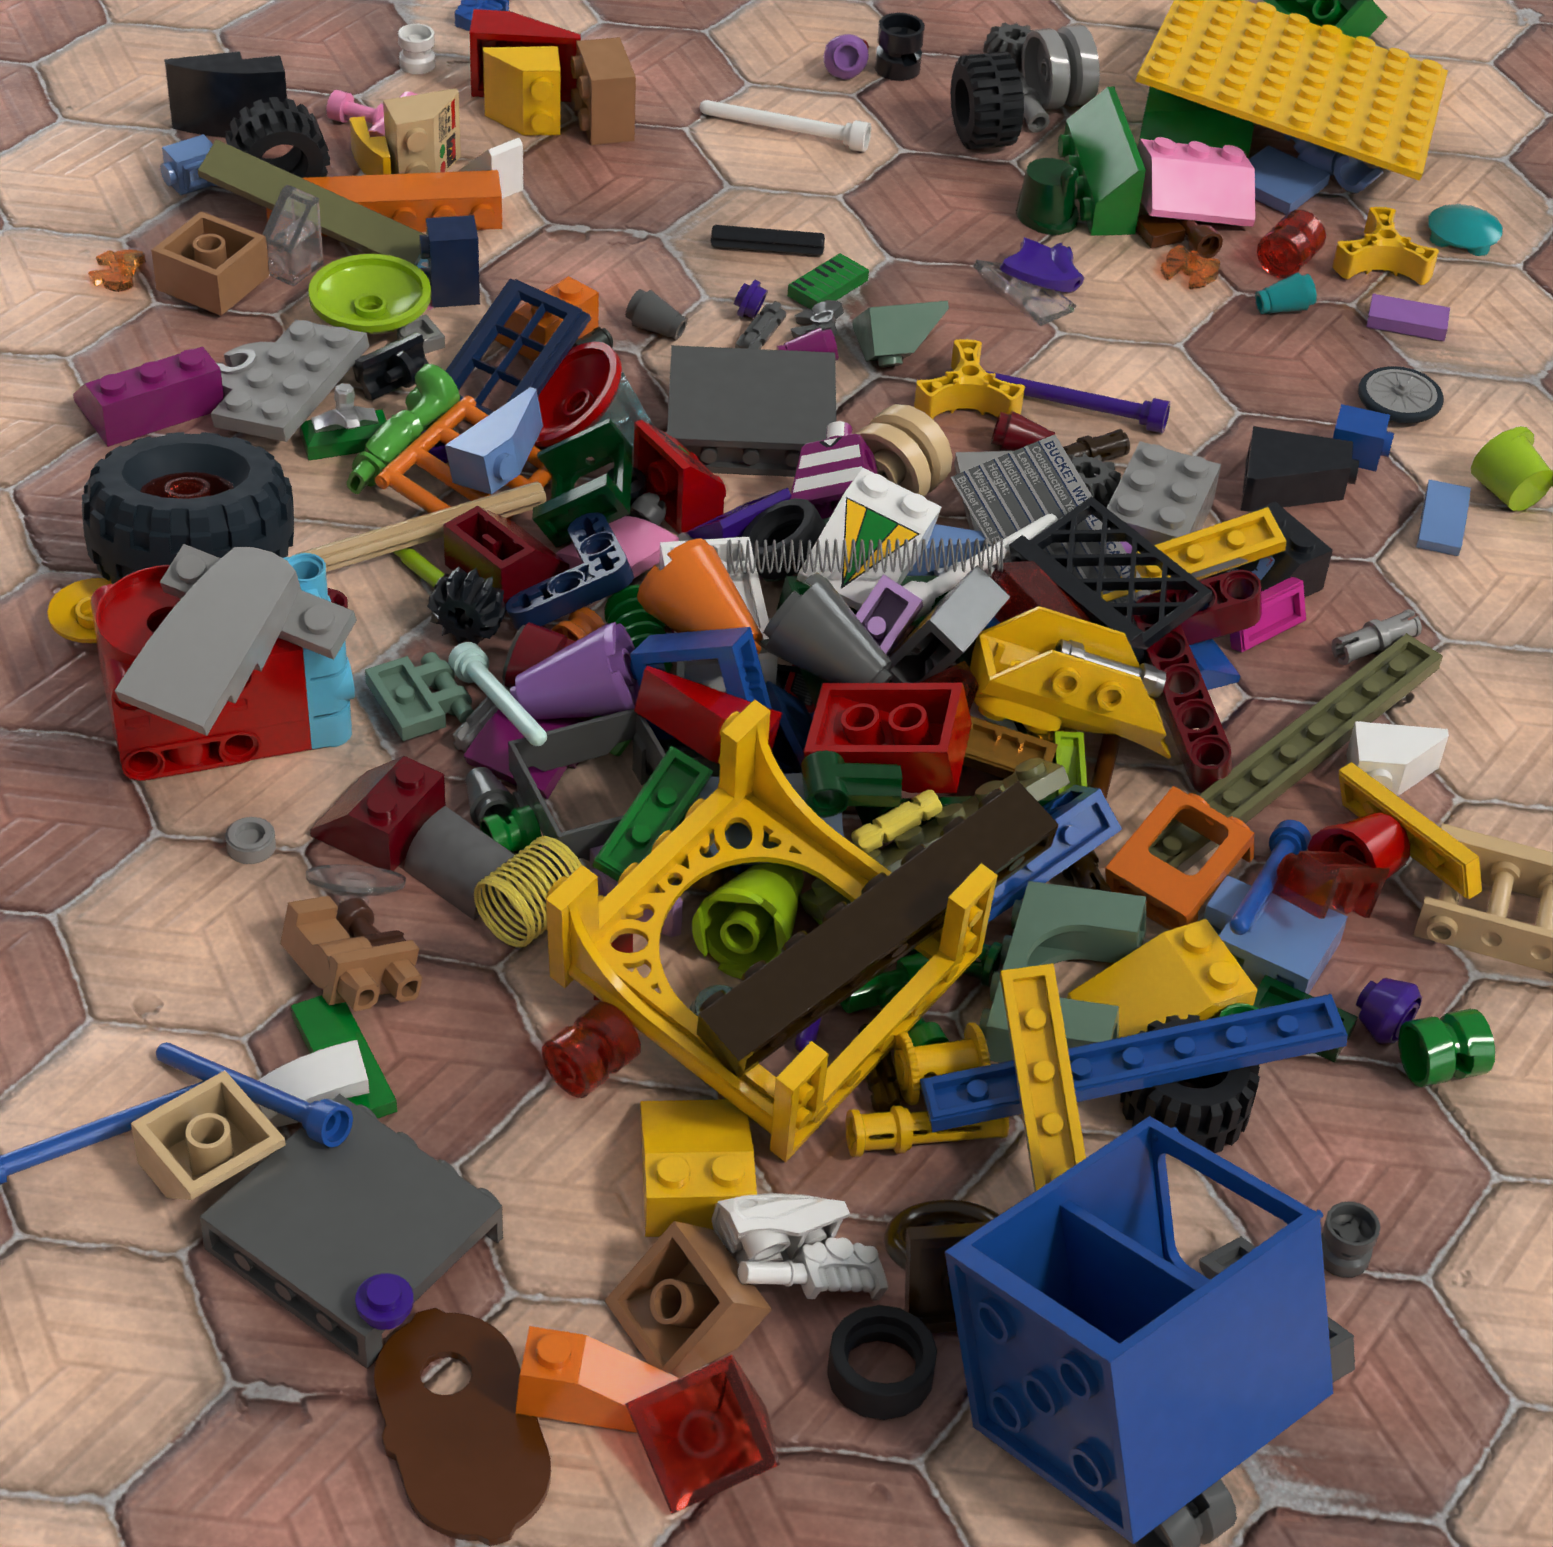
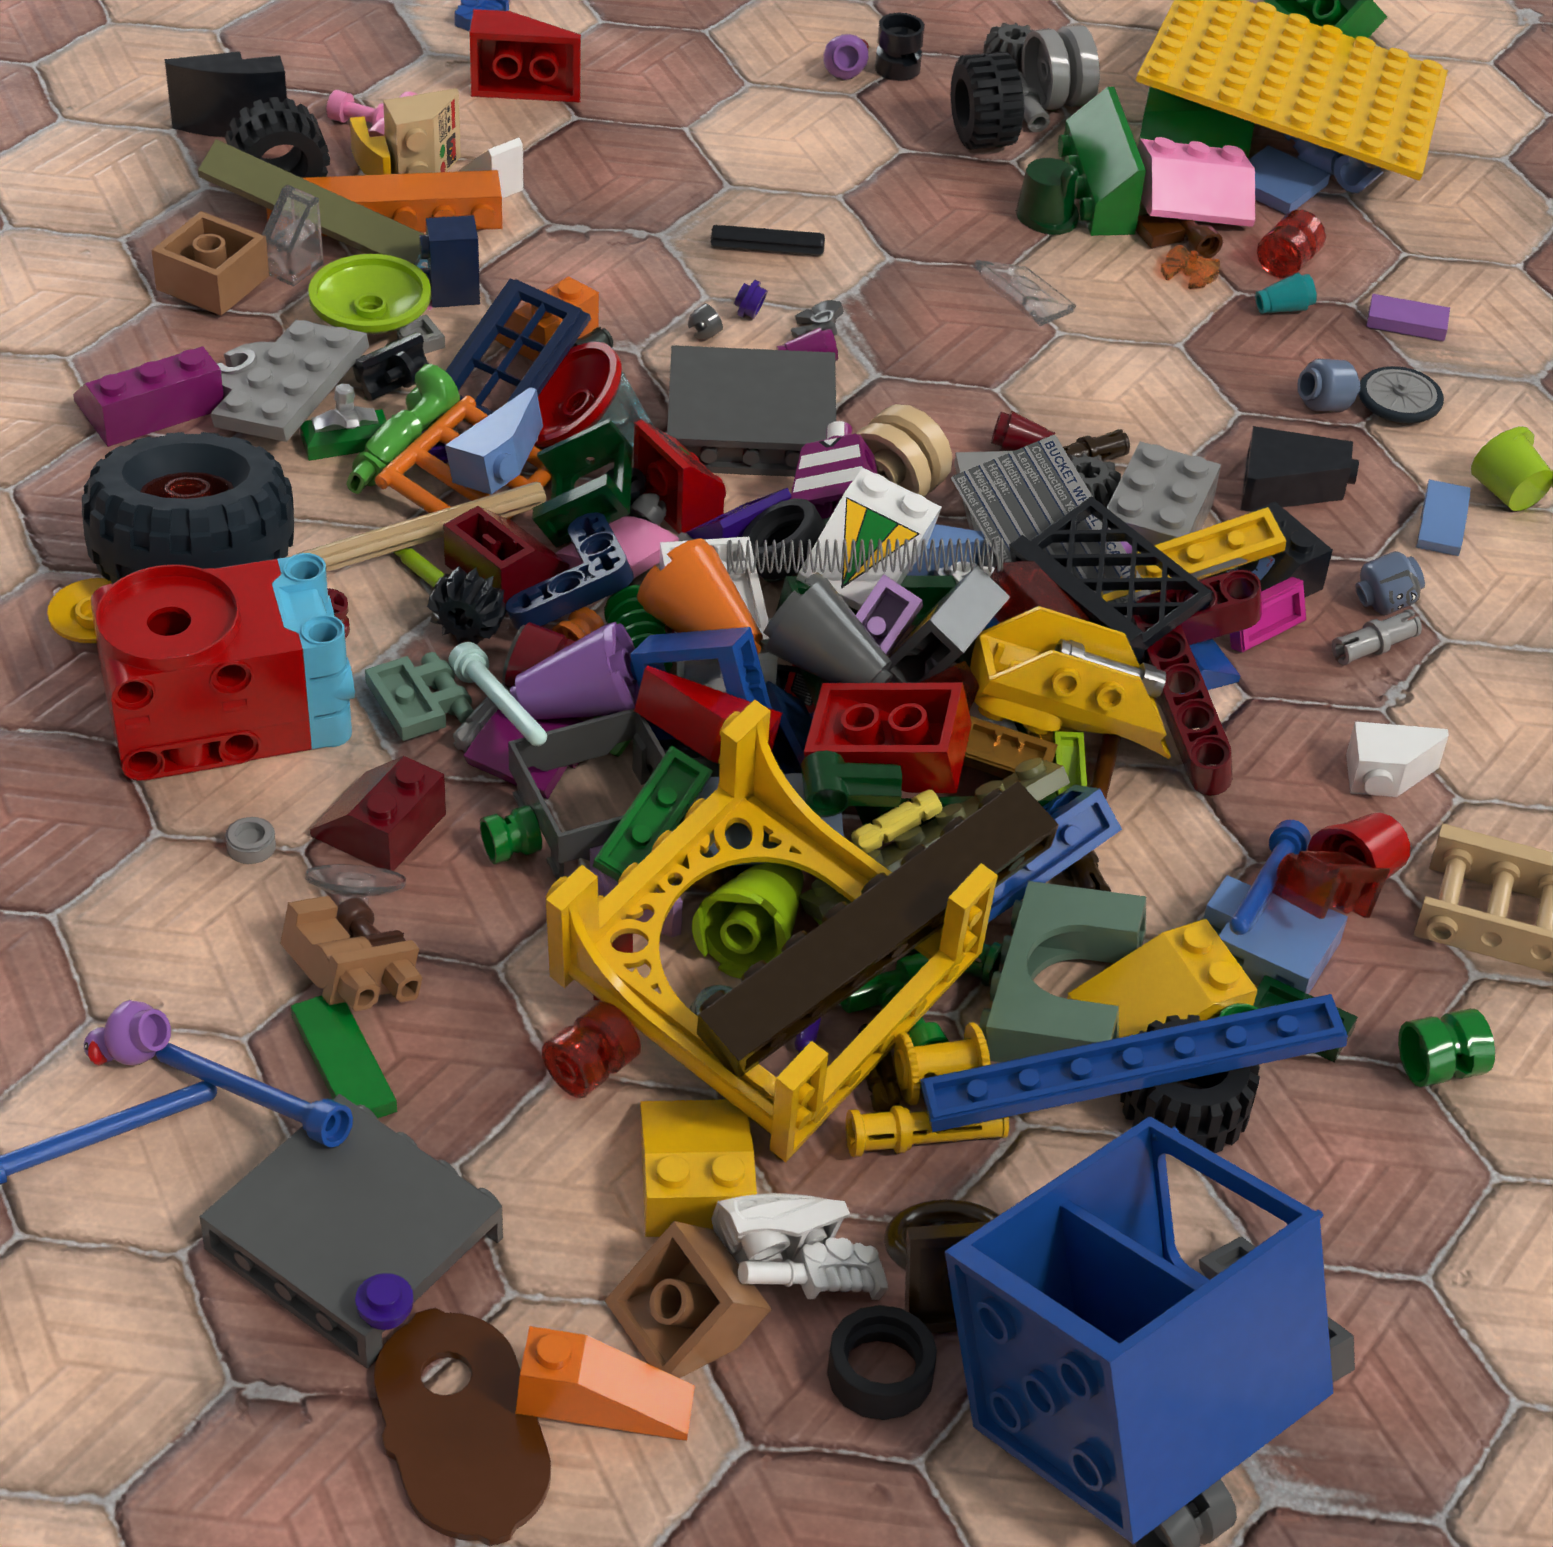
clear orange piece [88,249,146,292] -> none
light grey slope [115,544,357,736] -> none
tan slope [131,1070,286,1200] -> none
medium blue window [160,134,220,196] -> none
white slope [258,1040,369,1127] -> none
white wheel [398,24,435,74] -> none
flat silver brick [405,806,516,920] -> none
dark grey cone [465,767,517,827] -> none
light yellow piece [474,836,582,948] -> none
yellow slope [483,46,560,136] -> none
medium nougat brick [571,37,636,145] -> none
dark grey cone [625,289,688,340] -> none
clear red slope [625,1355,780,1514] -> none
white piece [700,100,871,152] -> none
dark grey axle [735,301,786,349] -> none
green tile [787,253,869,310] -> none
sand green slope [852,301,949,367] -> none
white piece [902,514,1058,622] -> none
yellow piece [914,339,1025,419] -> none
dark purple piece [986,371,1171,434] -> none
dark purple arm [1000,237,1084,292] -> none
yellow plate [1000,963,1086,1192] -> none
orange window [1105,786,1255,930] -> none
olive plate [1148,633,1443,873] -> none
dark grey wheel [1321,1201,1381,1278] -> none
yellow piece [1332,207,1439,285] -> none
blue brick [1333,404,1394,472] -> none
yellow tile [1338,762,1482,899] -> none
dark purple cone [1356,978,1422,1044] -> none
teal dish [1428,204,1503,256] -> none
none -> medium lavender animal [84,1000,171,1066]
none -> dark grey hinge [688,303,723,339]
none -> sand blue head [1297,359,1360,412]
none -> sand blue head [1355,551,1425,615]

